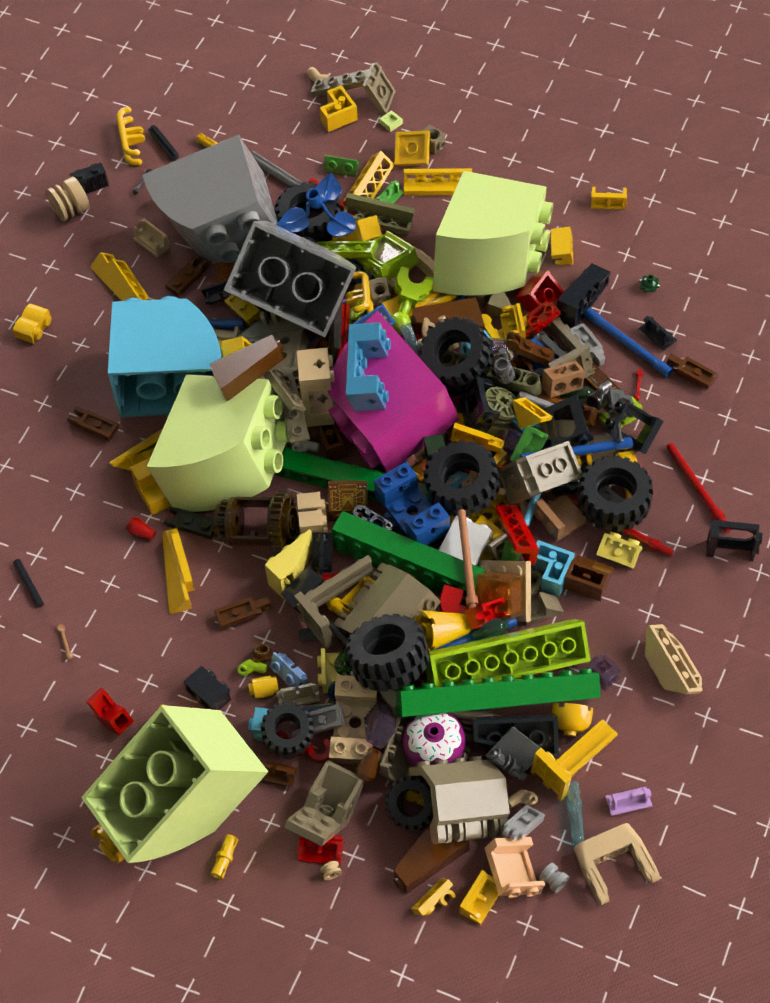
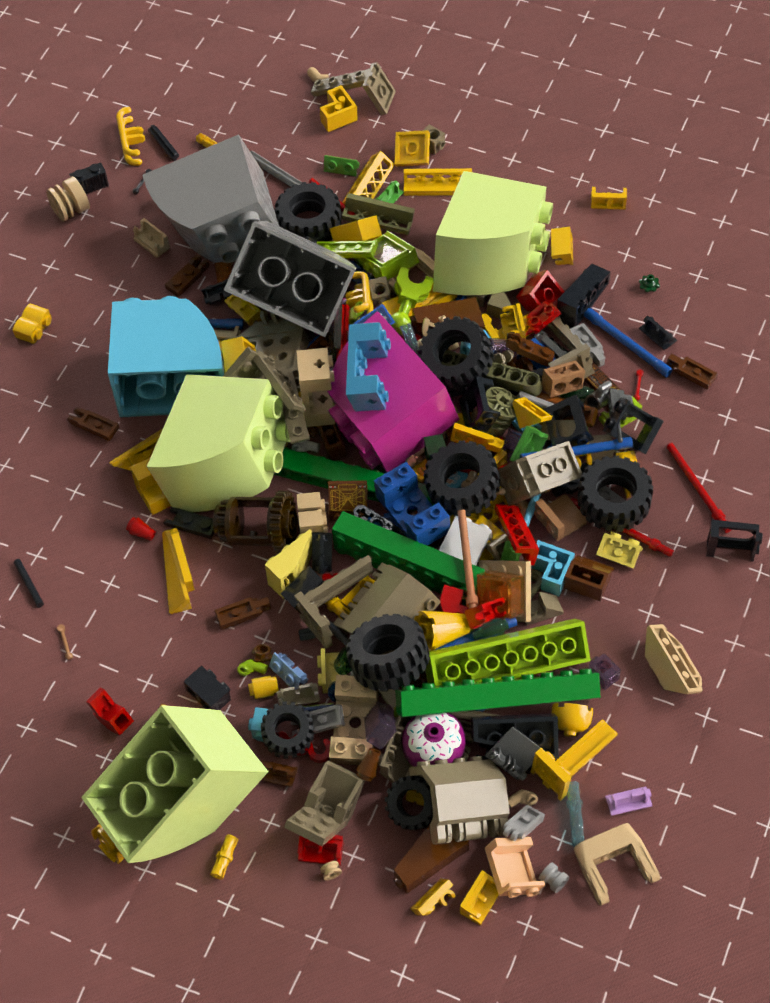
yellow wedge [90,252,149,301] -> none
slope [209,335,284,401] -> none
blue plant [276,173,356,237] -> none
yellowish green tile [379,110,403,132] -> none
flat silver piece [494,348,515,384] -> none

